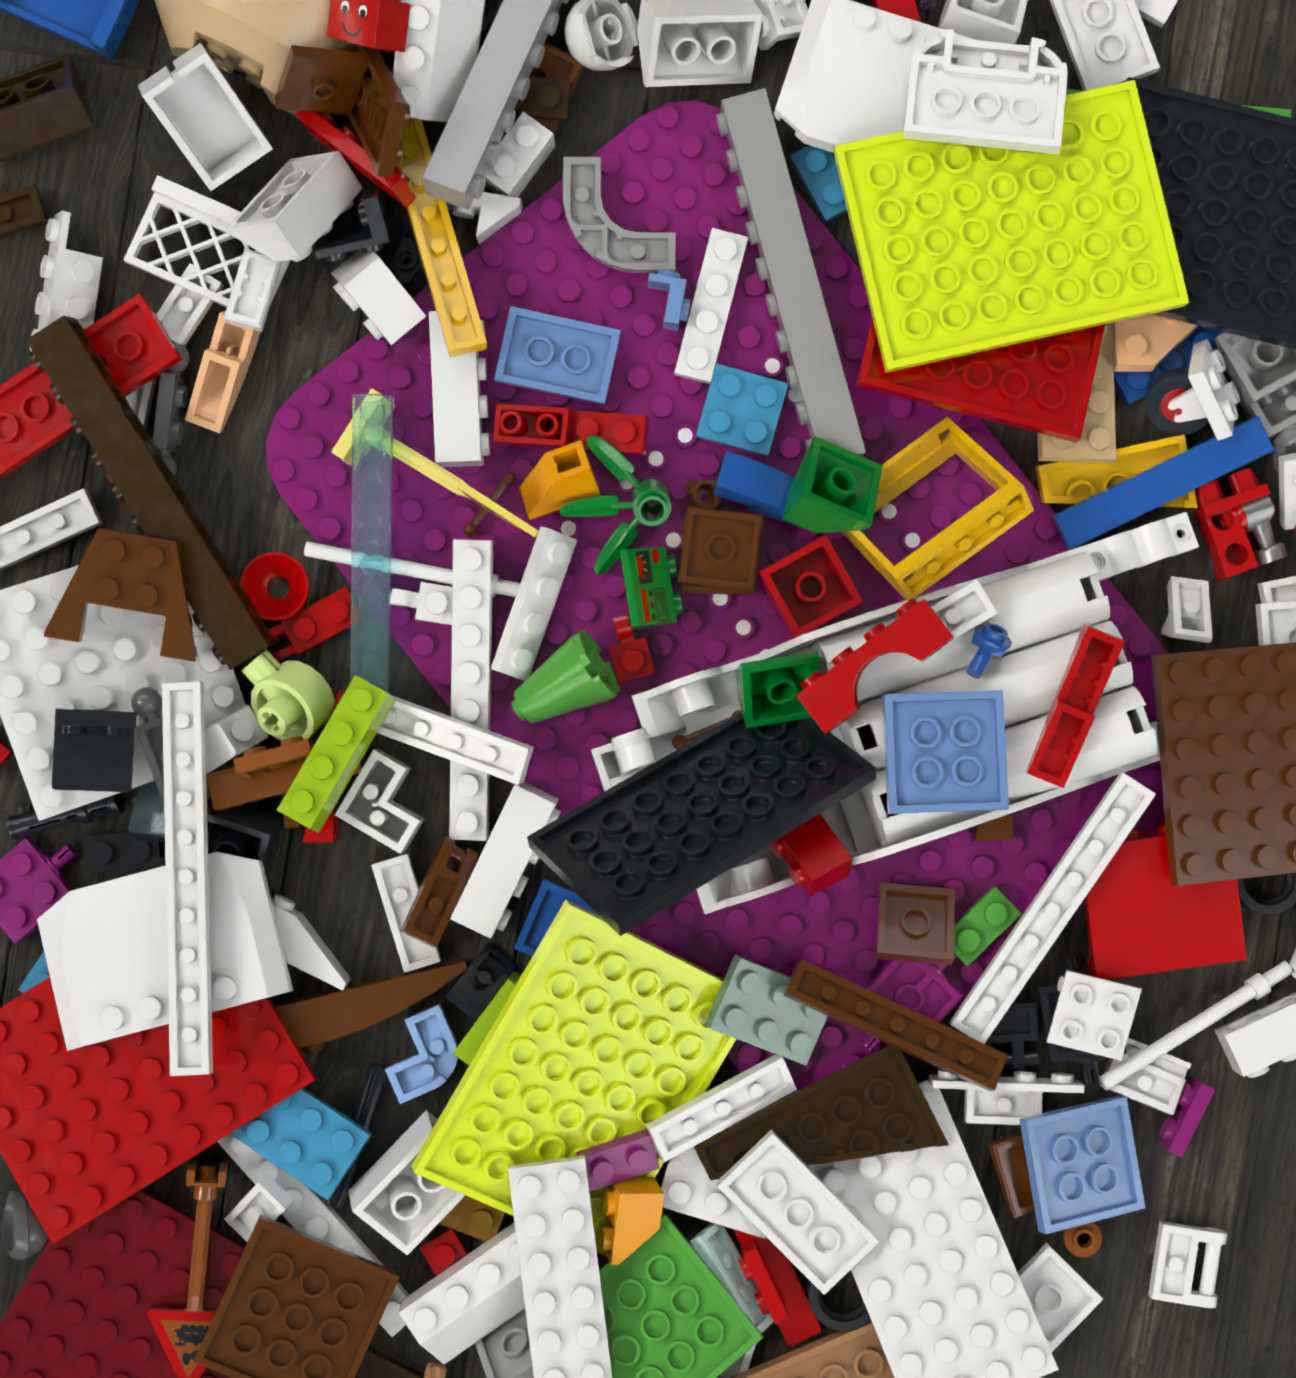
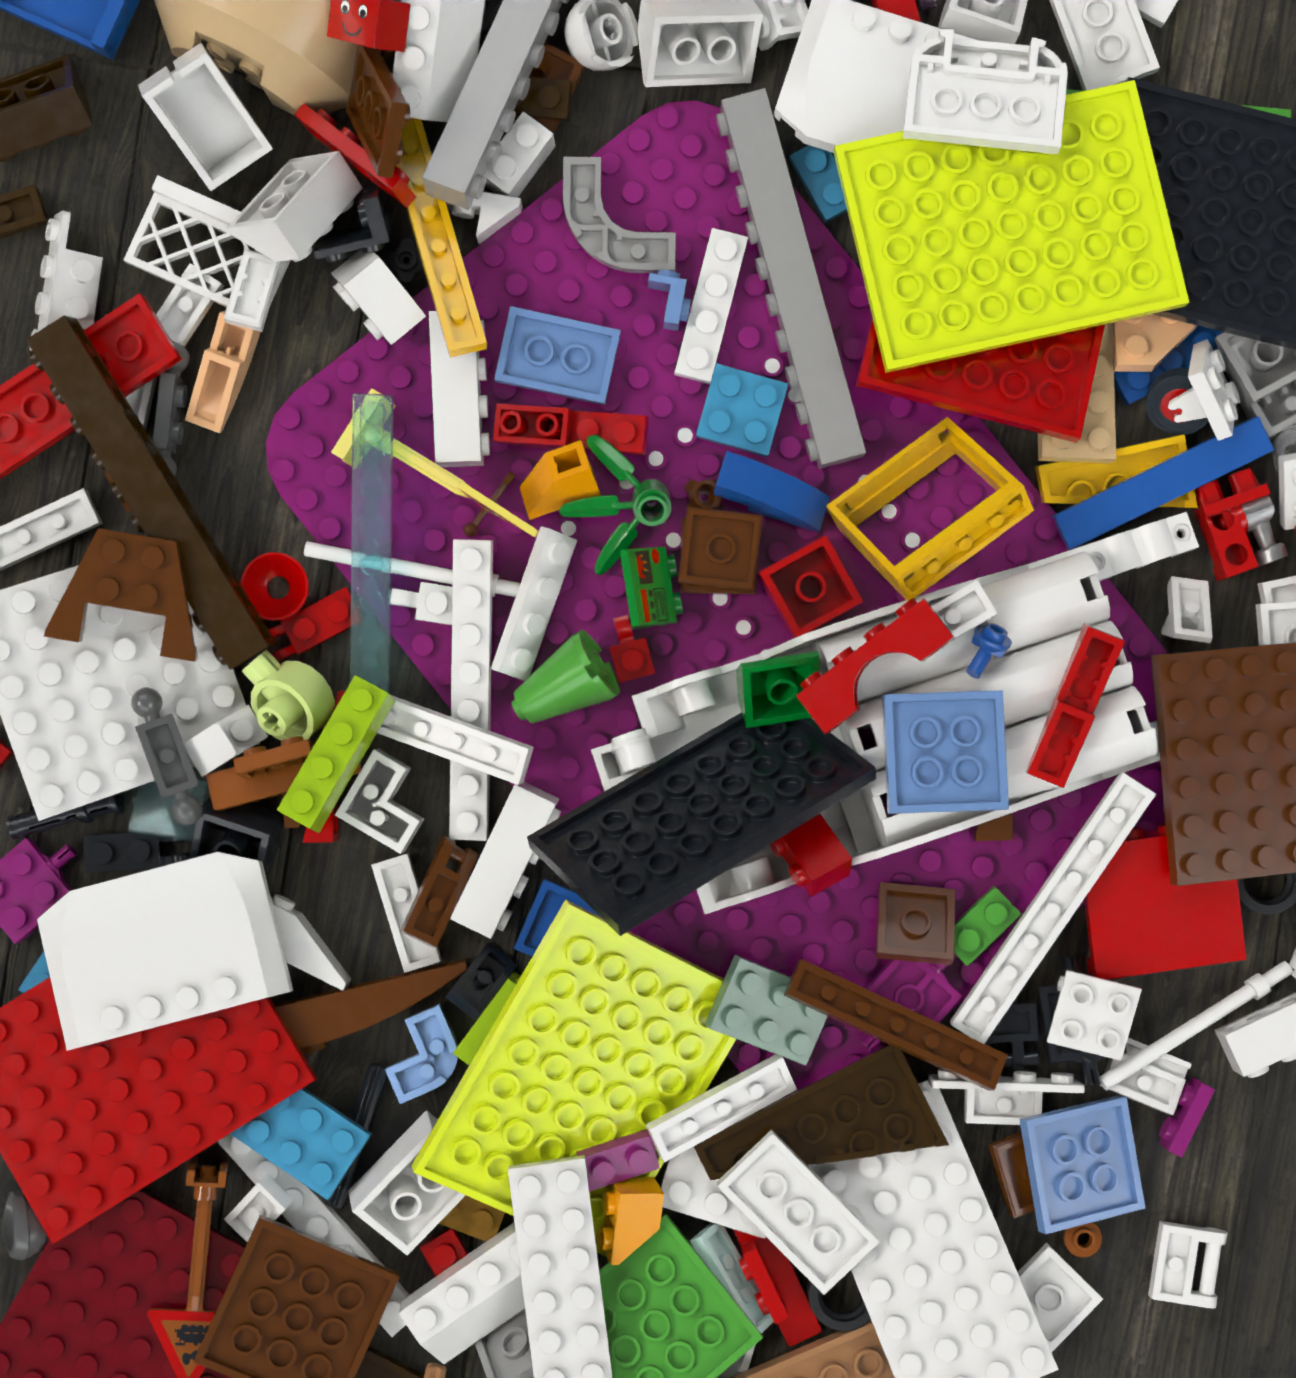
black bracket [52,709,137,792] -> none
white plate [162,681,213,1076] -> none
reddish brown plate [275,45,369,115] -> none
reddish brown hinge [672,710,741,749] -> none
green slope [783,436,883,533] -> none

